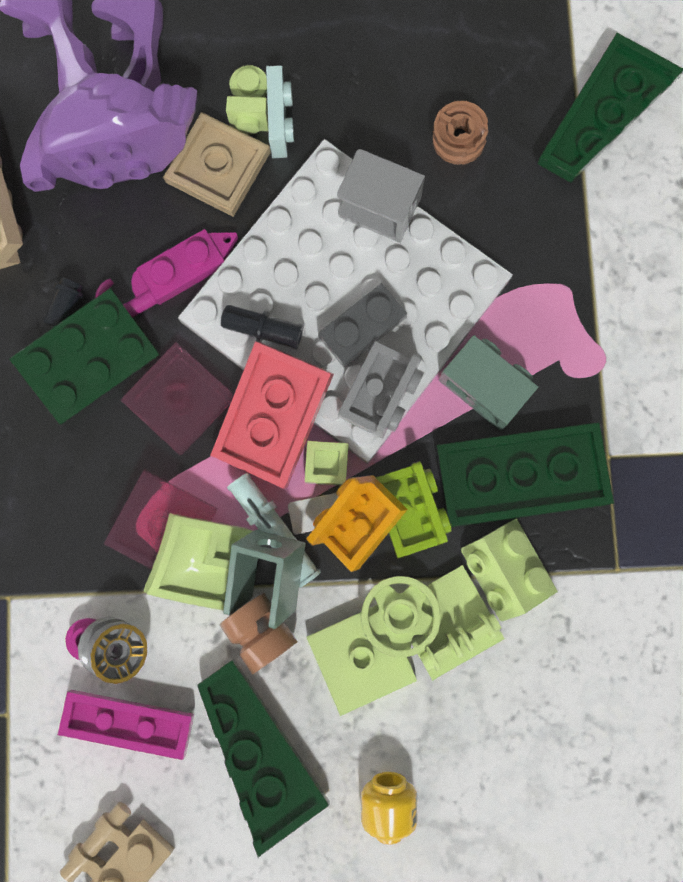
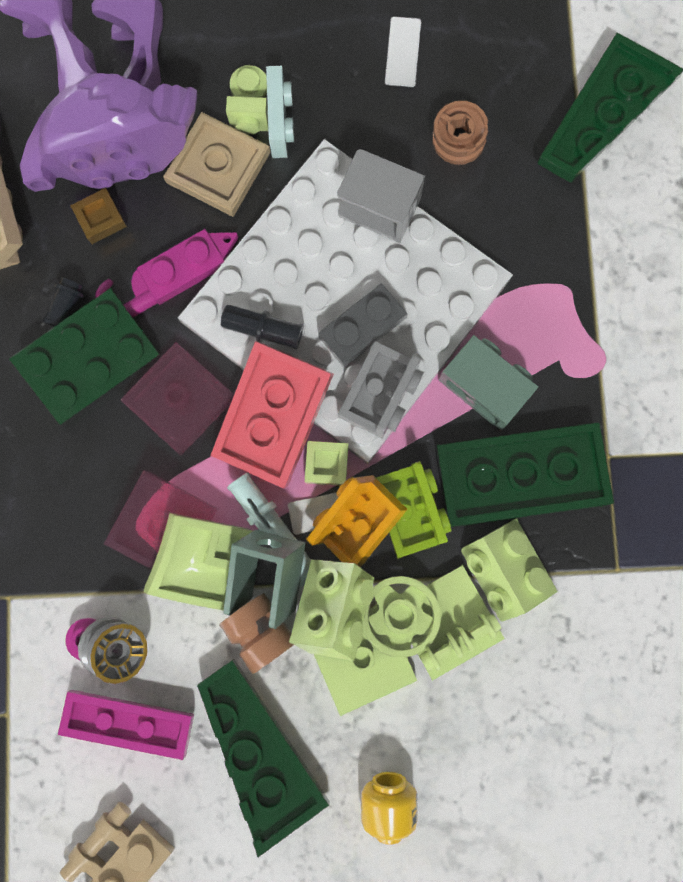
none -> pearl gold plate [70,188,127,244]
none -> yellowish green brick [289,559,374,661]
none -> white sticker [385,17,421,87]

